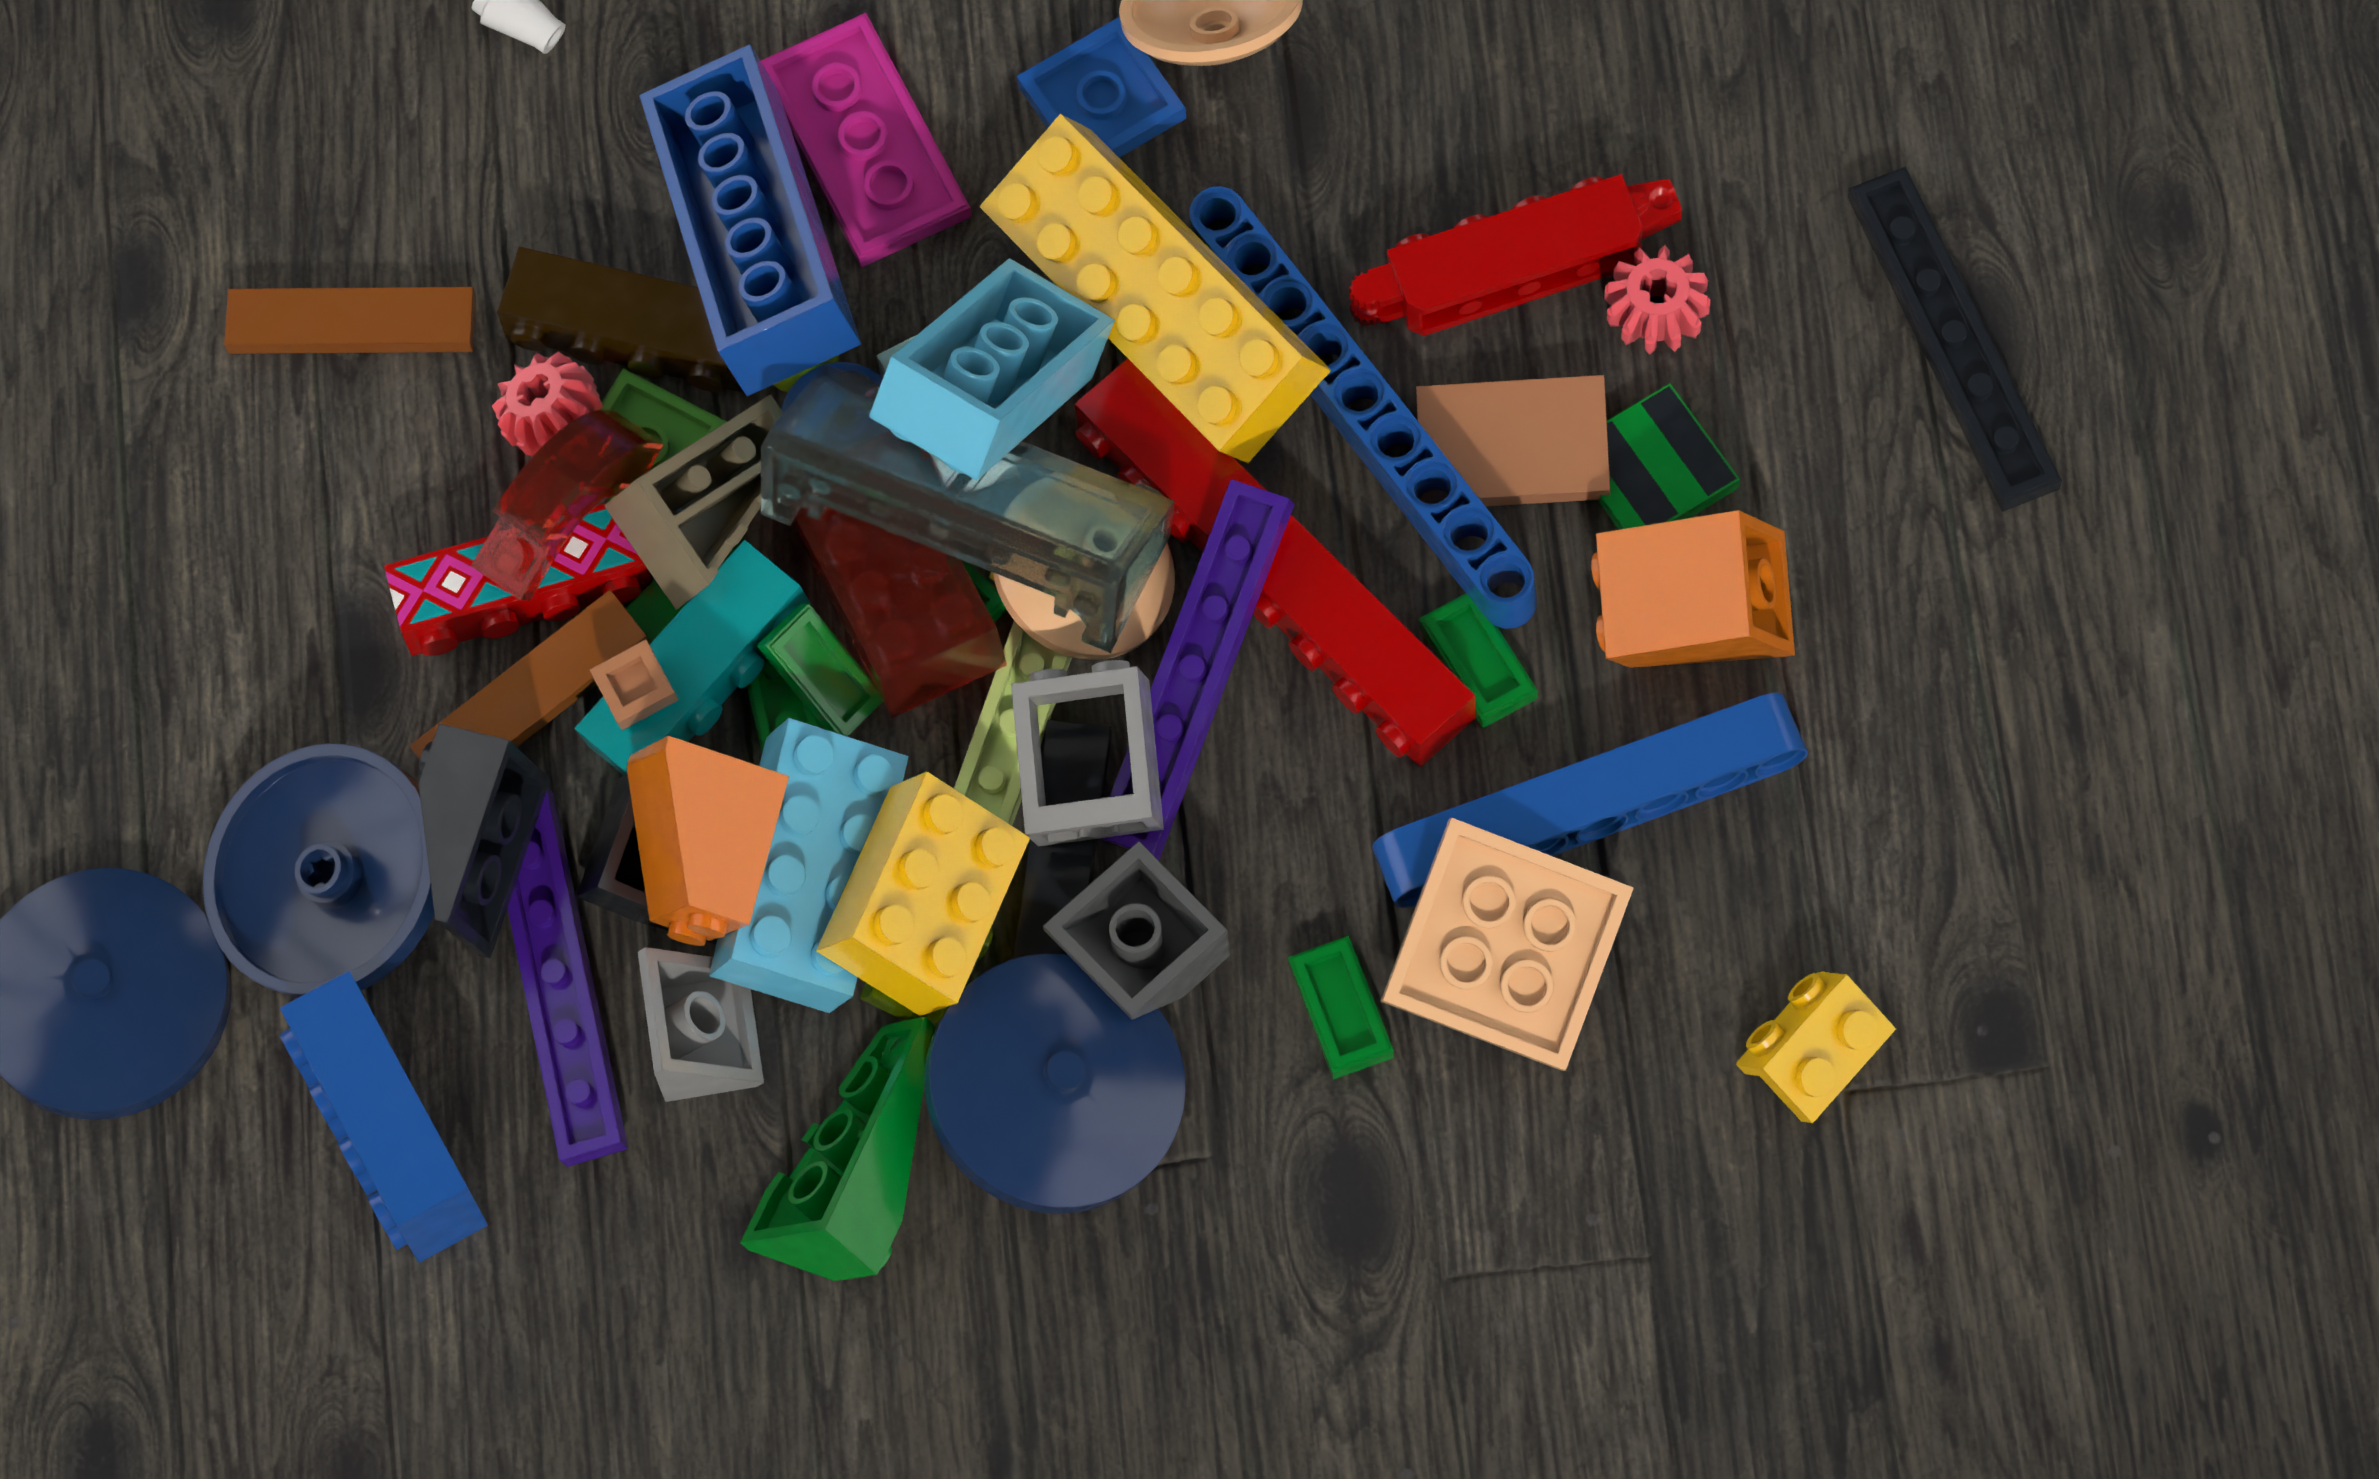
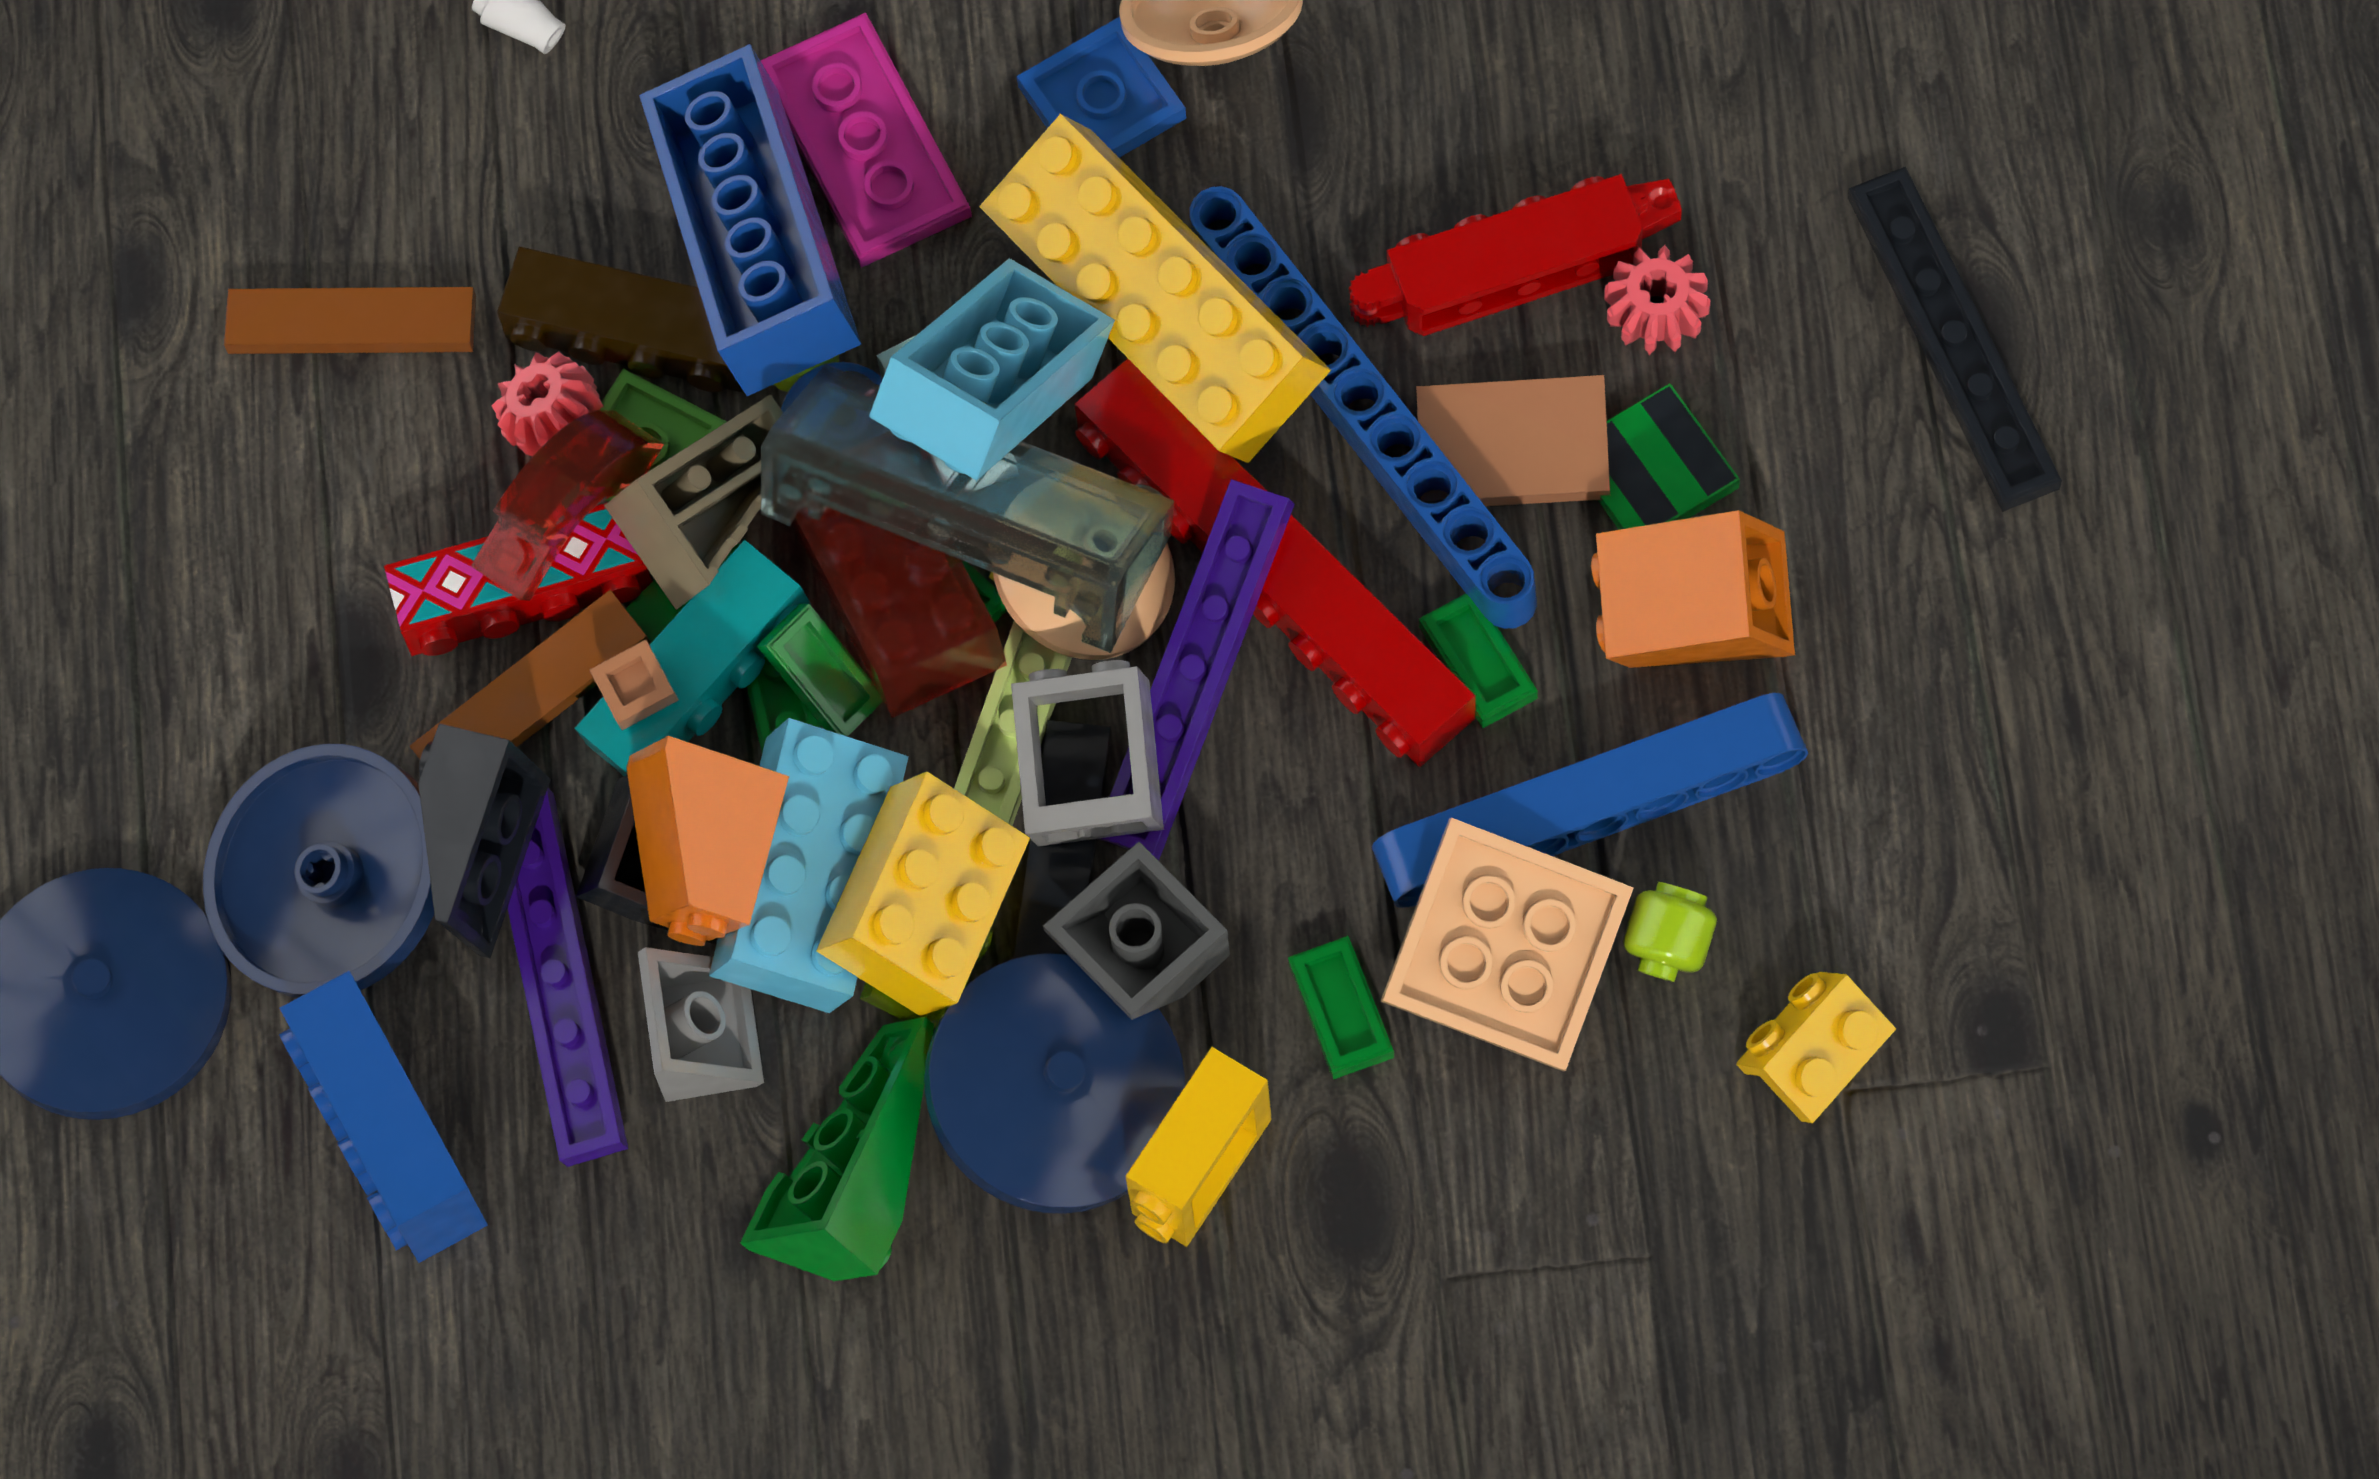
none -> yellow window [1125,1047,1272,1247]
none -> lime head [1623,882,1717,982]

